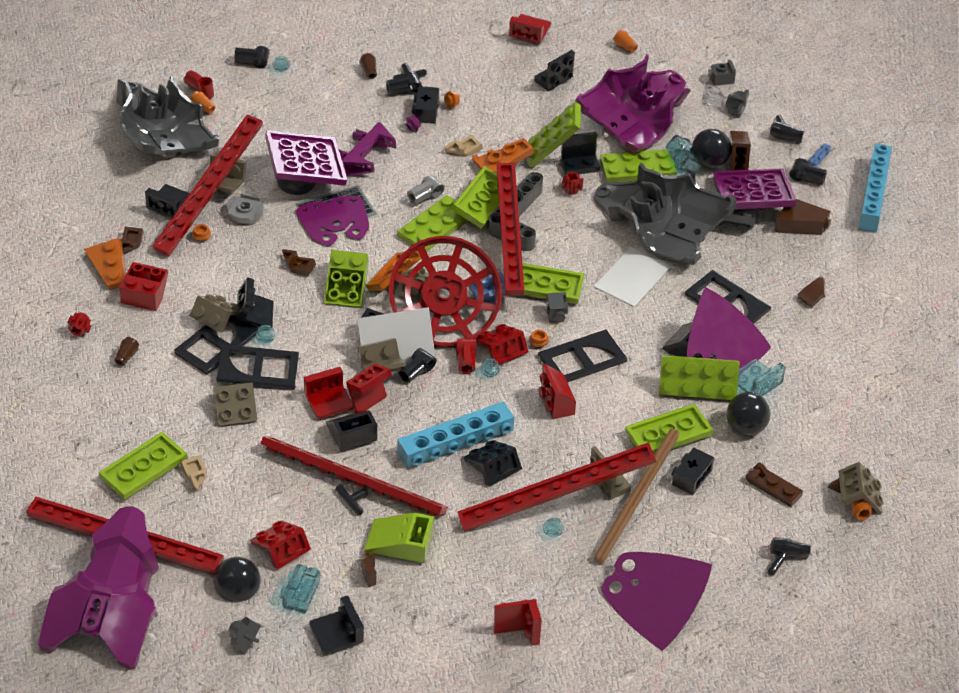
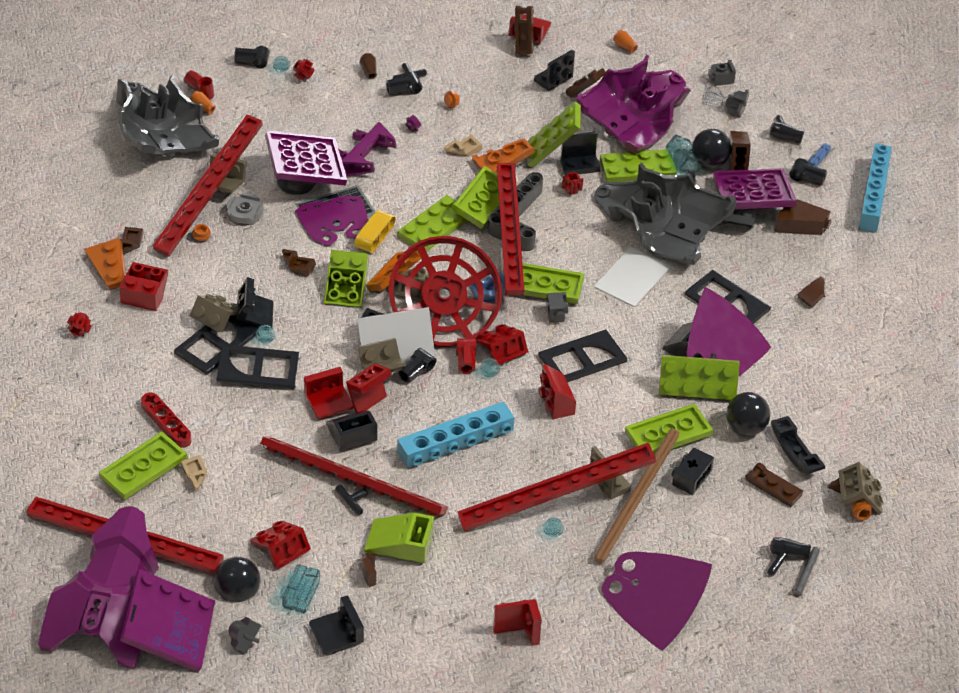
reddish brown cone [114,337,139,366] -> none
black bracket [145,184,190,218] -> none
dark tan bracket [213,382,258,426] -> none
light grey piece [407,175,445,205] -> none
black brick [412,86,440,124] -> none
black bracket [463,440,522,486] -> none
orange plate [530,330,549,347] -> none
clear light blue bracket [738,359,786,396] -> none
none -> magenta plate [120,569,215,672]
none -> red beam [141,392,192,448]
none -> red gear [293,59,314,80]
none -> yellow beam [354,210,396,253]
none -> reddish brown plate [515,6,534,54]
none -> reddish brown plate [566,67,606,98]
none -> black slope [771,416,825,474]
none -> flat silver bar [794,546,820,596]

